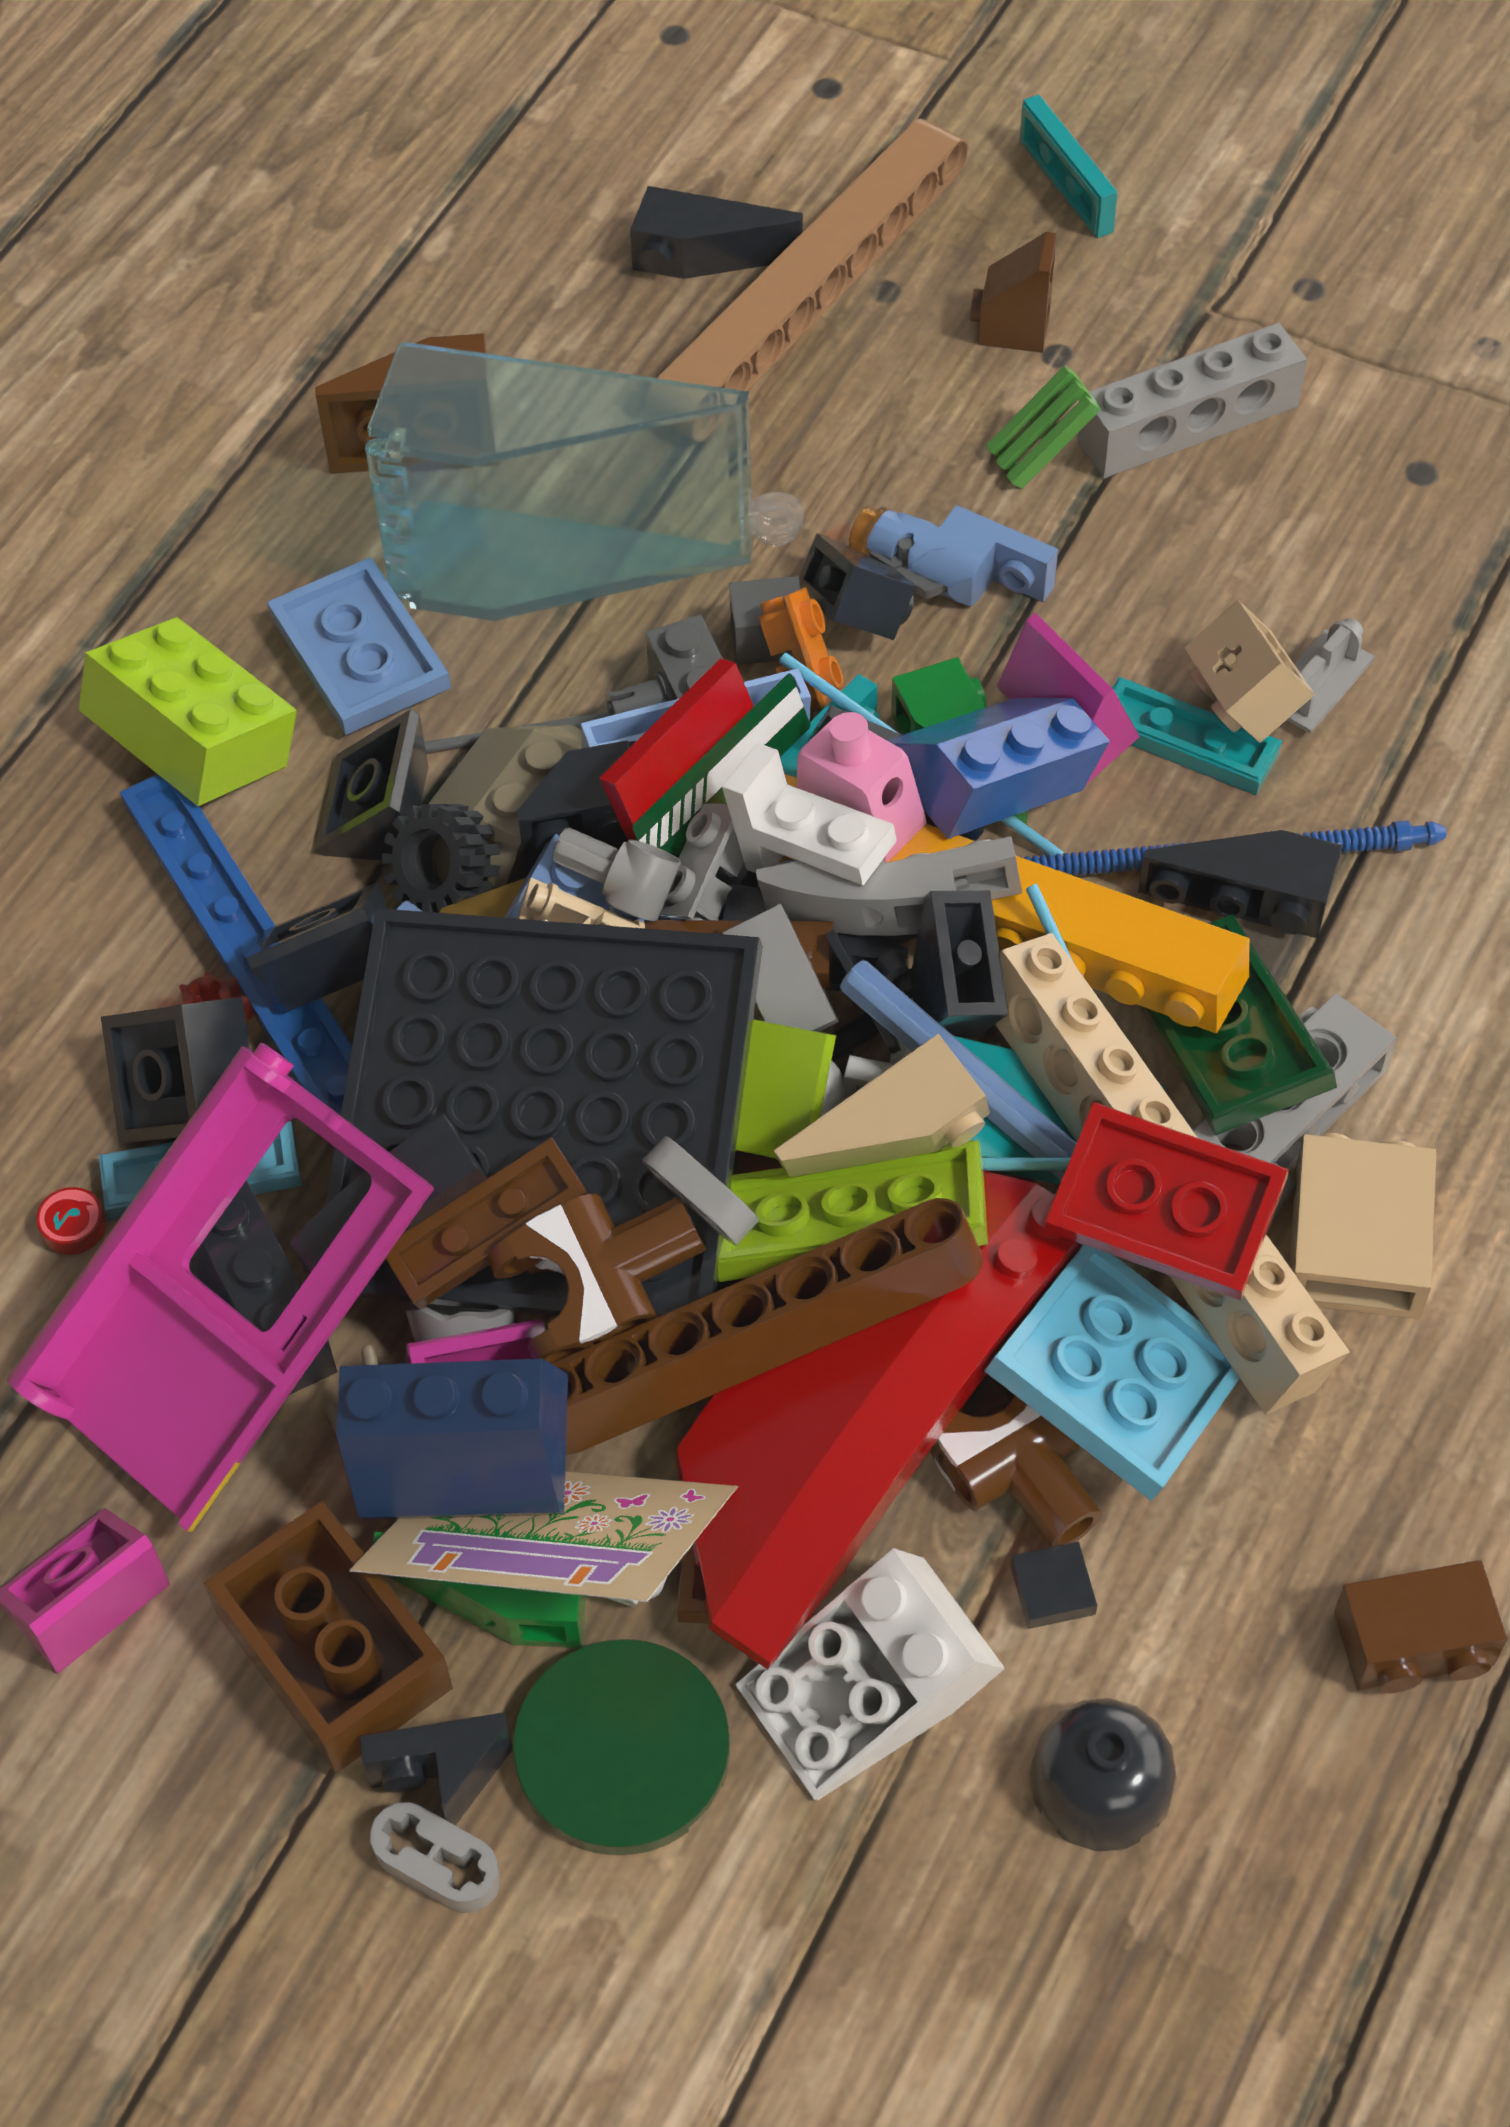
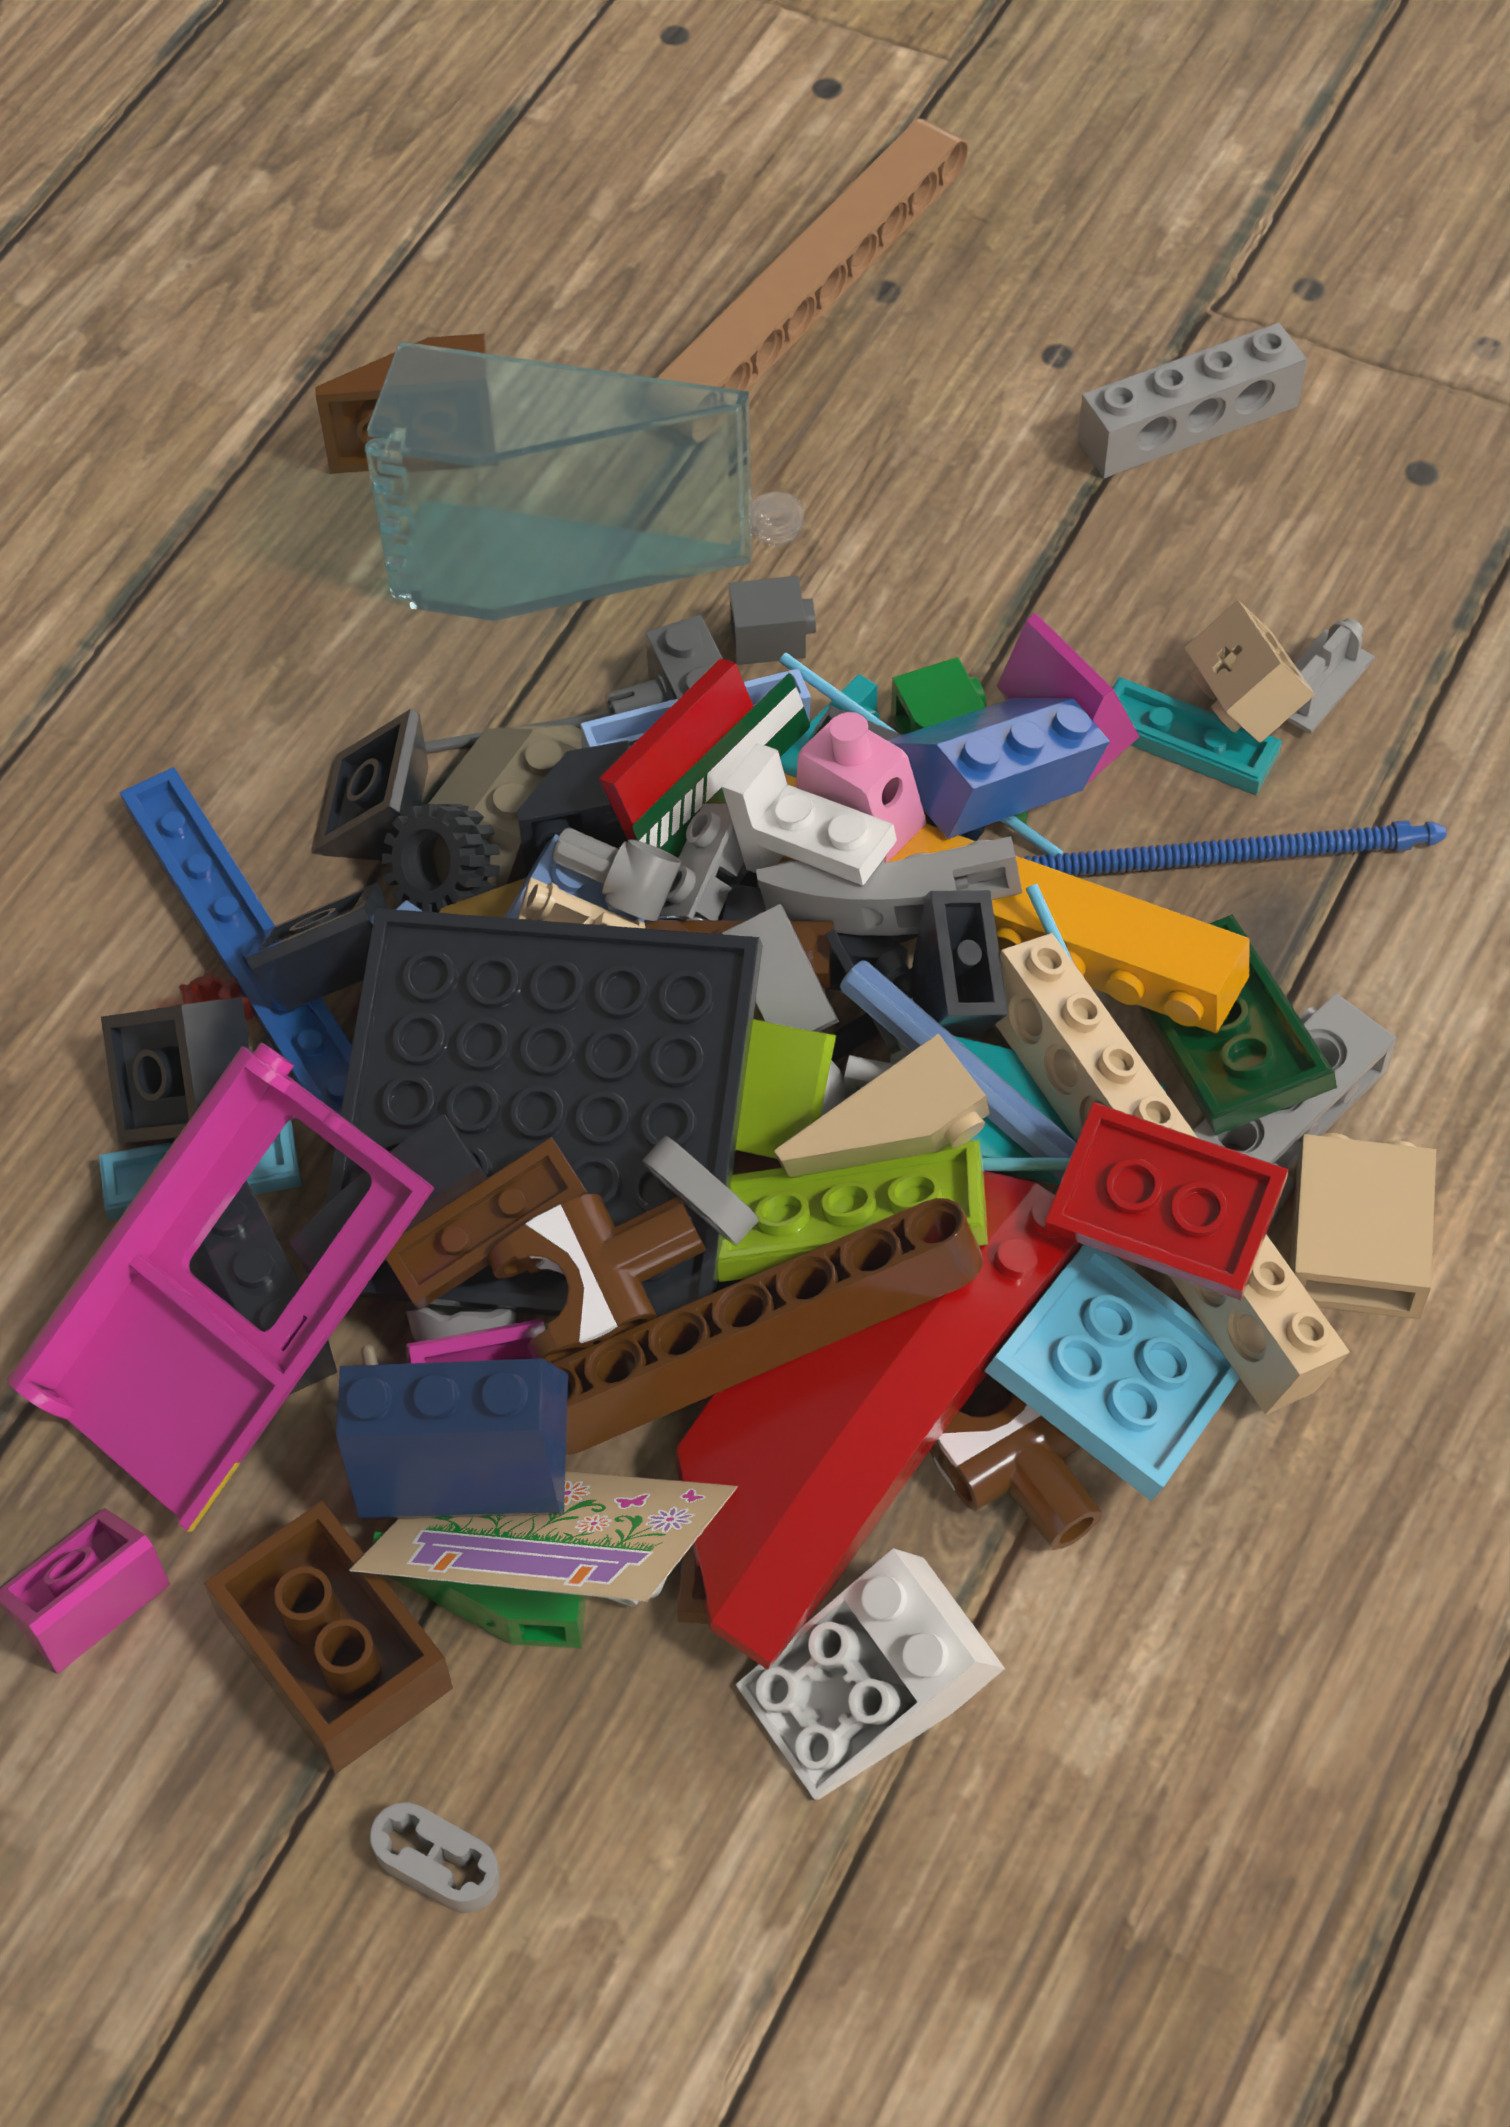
red tile [36,1187,106,1255] -> none
lime brick [78,617,297,806] -> none
medium blue plate [267,557,451,735] -> none
black slope [360,1712,512,1825] -> none
dark green tile [513,1639,730,1855] -> none
black slope [630,186,803,279] -> none
orange hinge [758,587,844,713] -> none
black slope [799,533,916,640] -> none
medium blue plate [849,505,1058,606] -> none
reddish brown slope [970,232,1057,353] -> none
bright green tile [986,366,1101,489] -> none
black tile [1010,1542,1098,1629] -> none
teal tile [1019,94,1118,238] -> none
black cylinder [1030,1698,1177,1852] -> none
black slope [1138,830,1343,938] -> none
reddish brown brick [1334,1560,1507,1693] -> none

